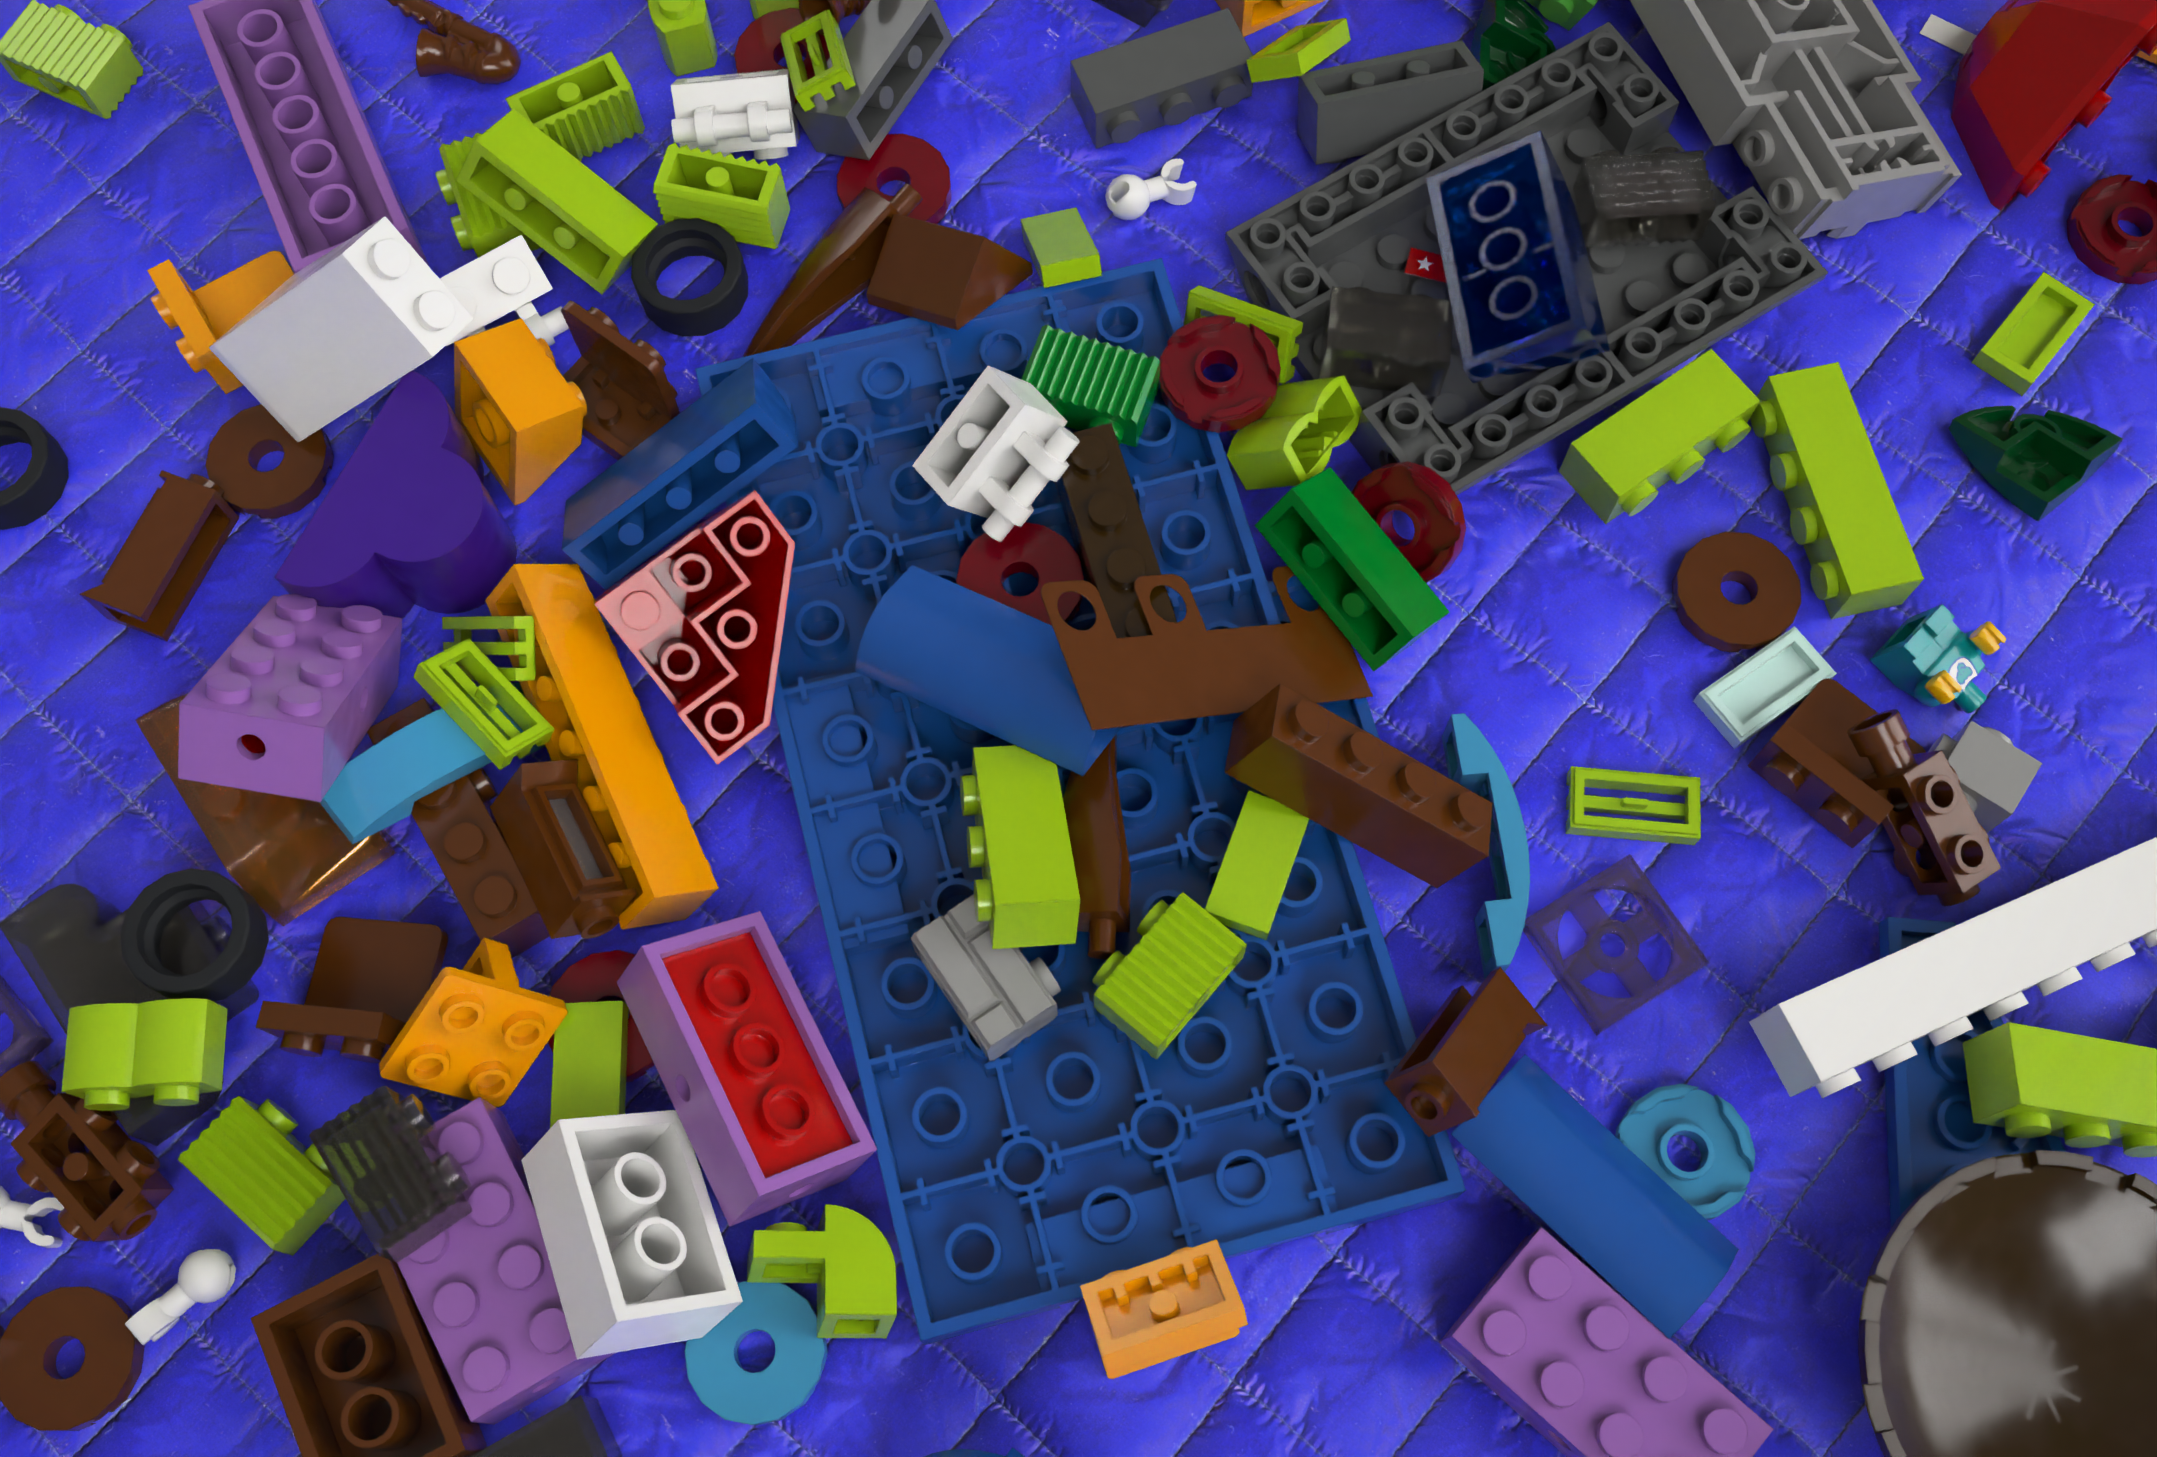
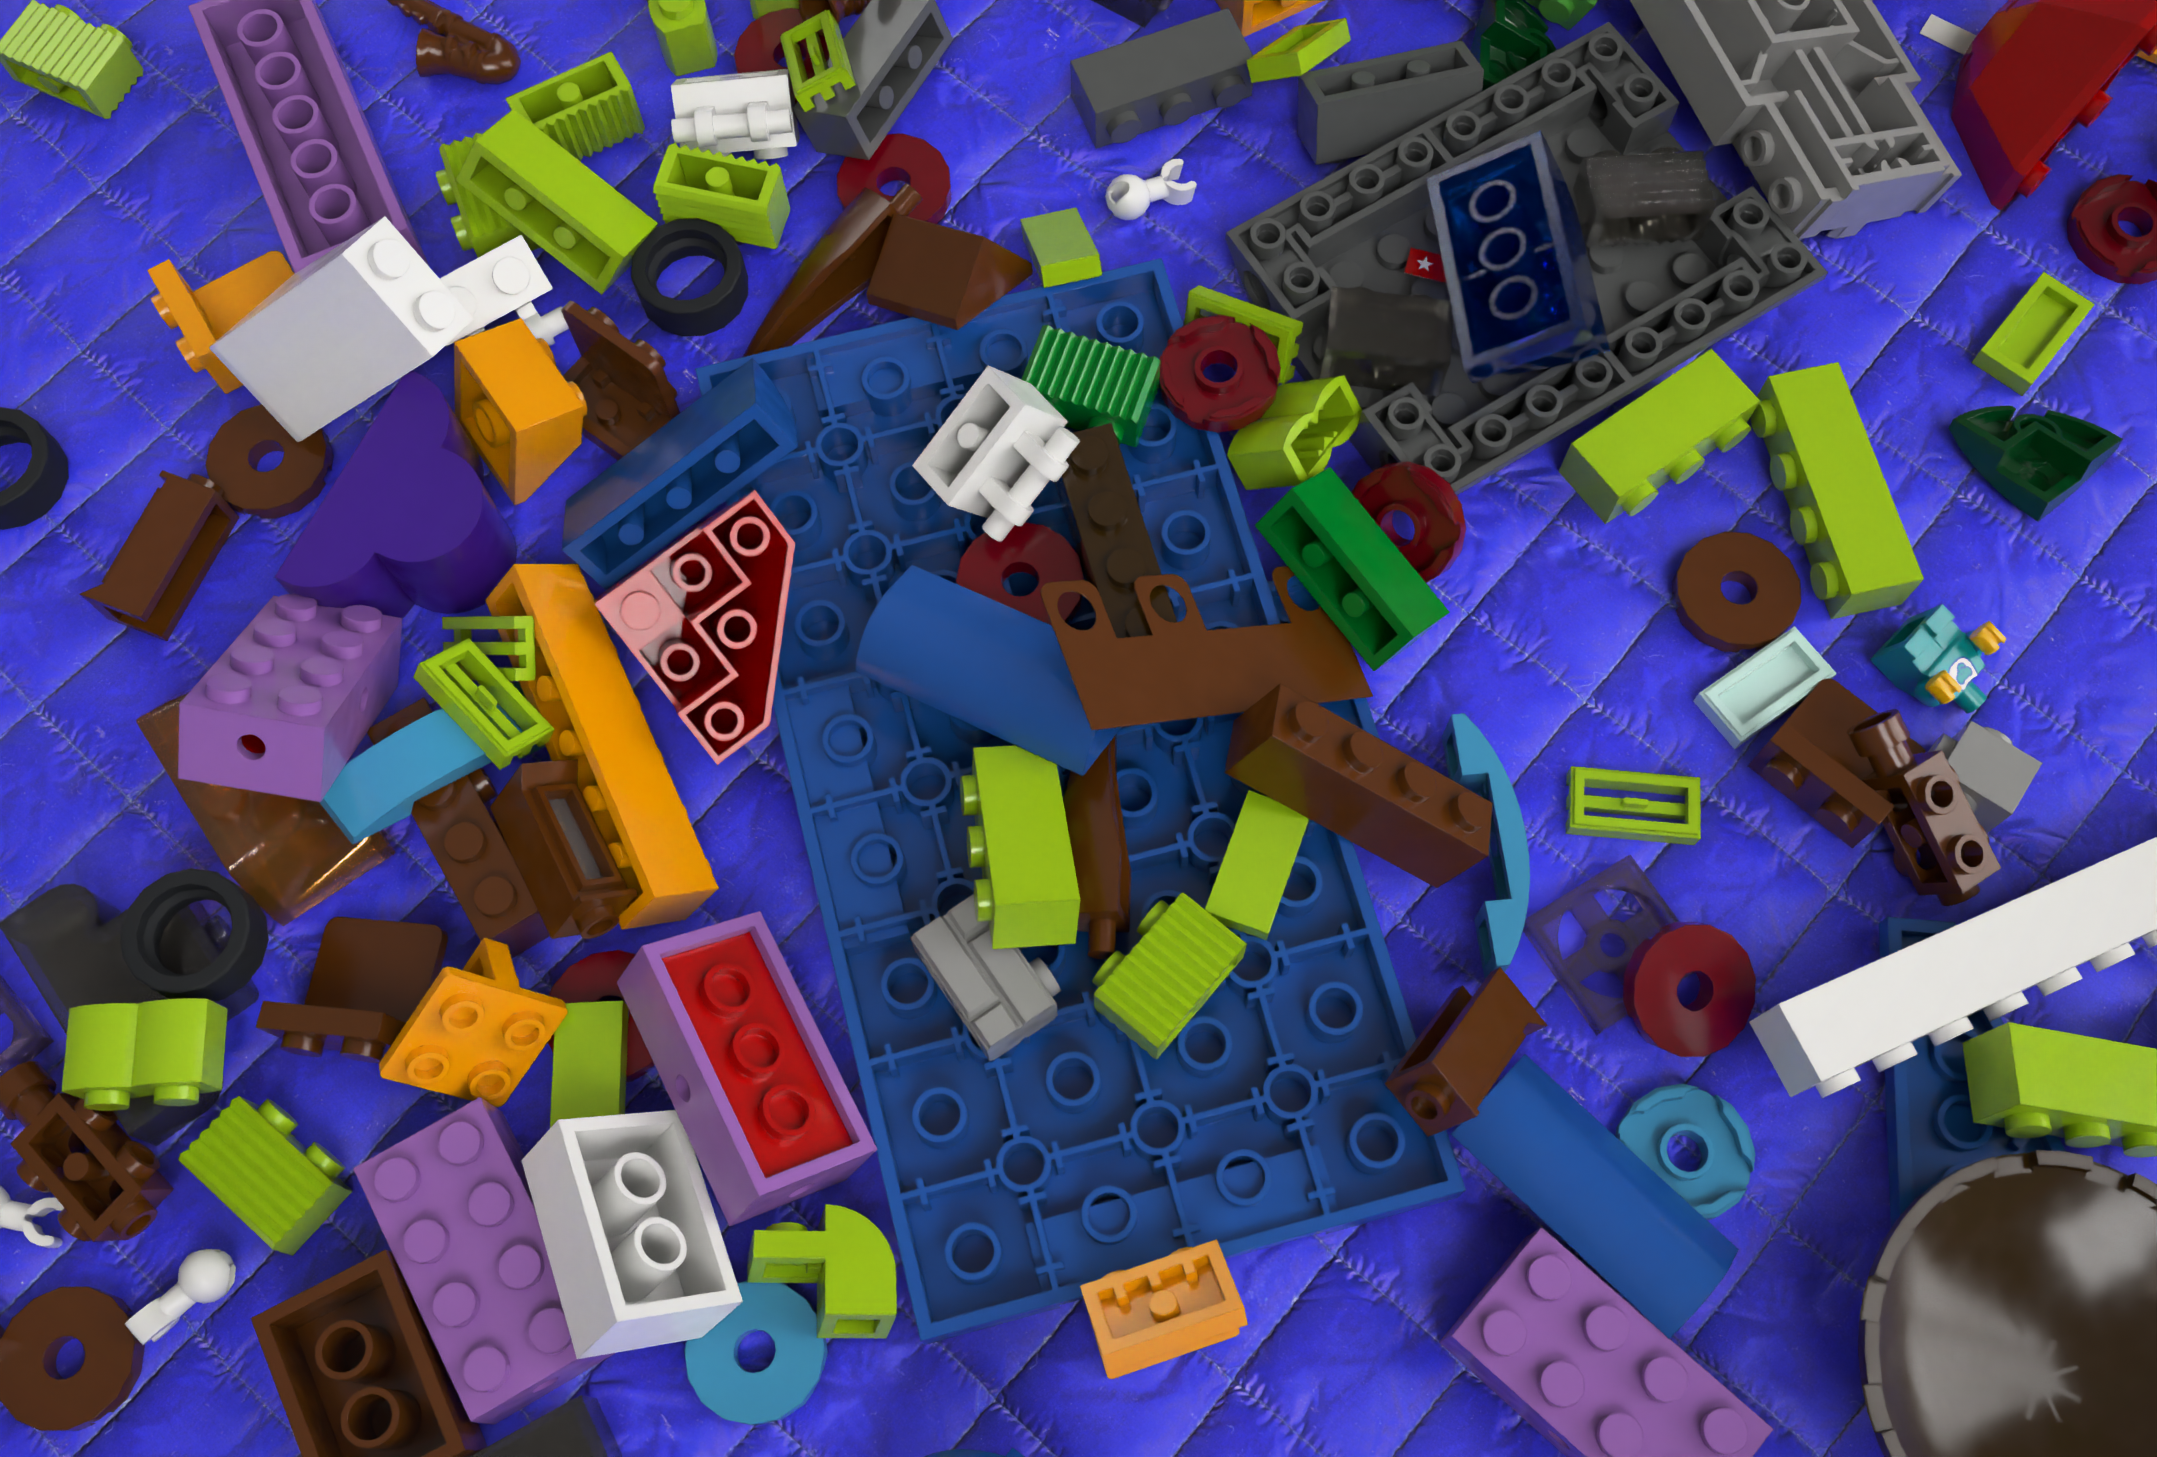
clear smoke brick [309,1086,473,1262] -> none
none -> dark red tile [1623,922,1756,1057]

